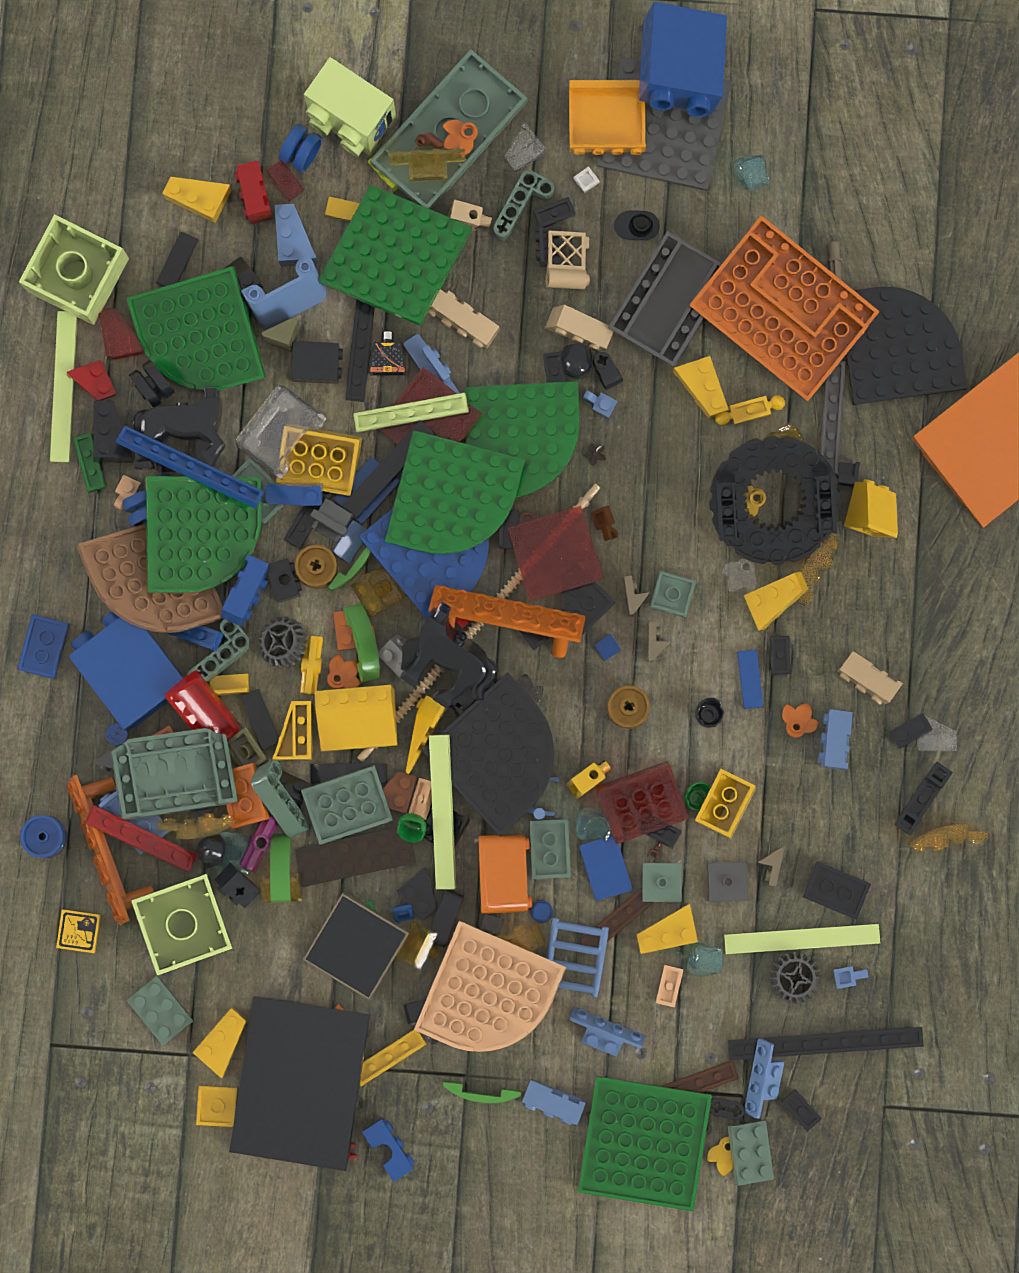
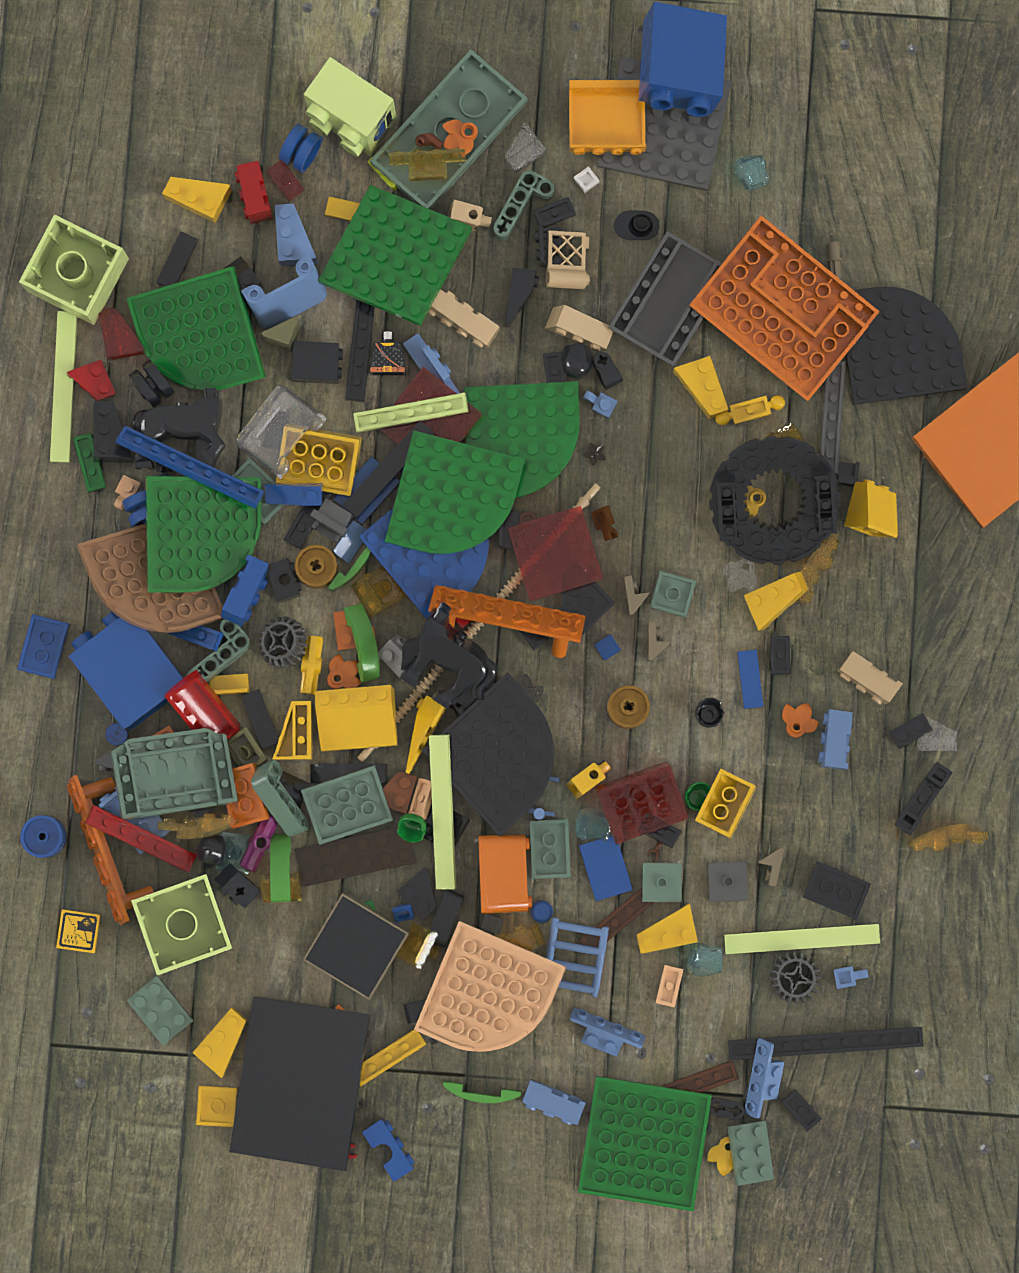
none -> black slope [505,267,539,327]

